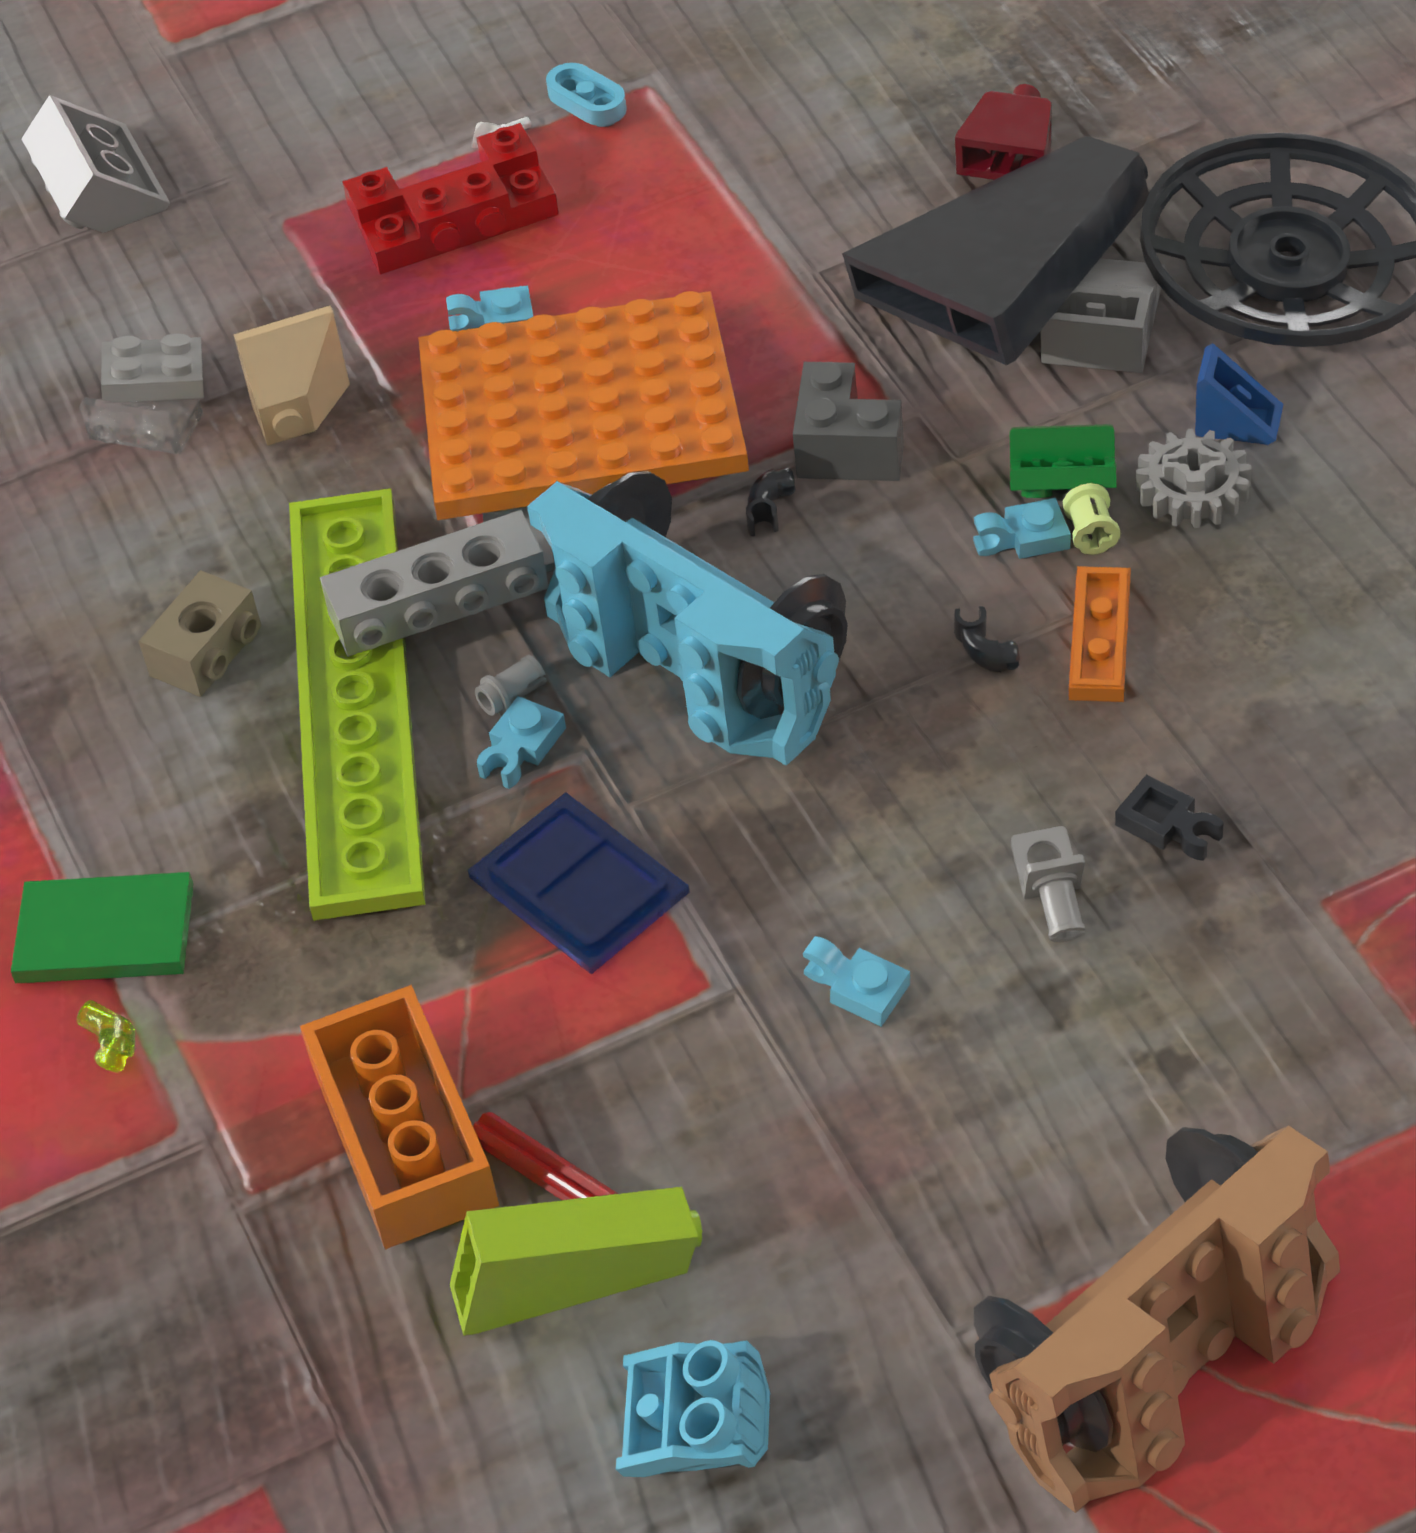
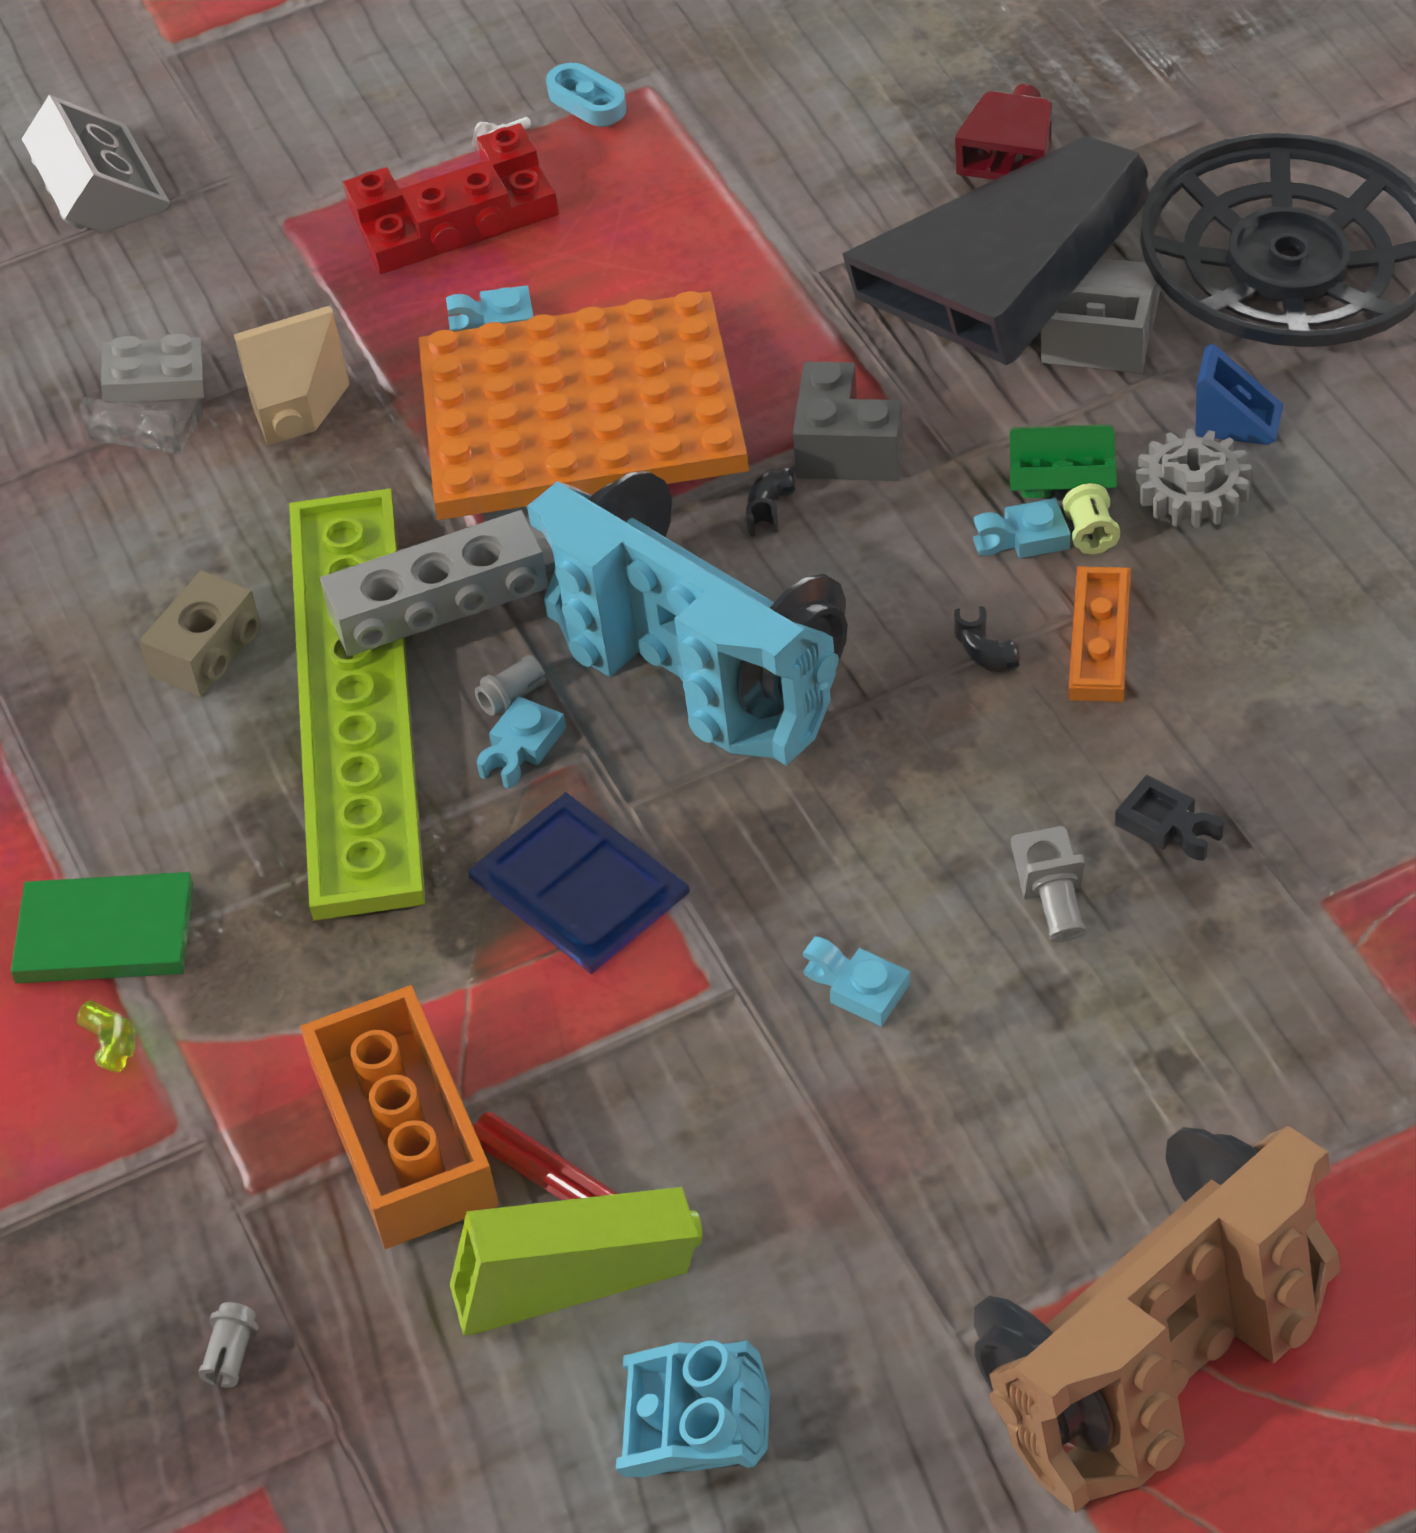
none -> light grey pin [198,1302,259,1388]

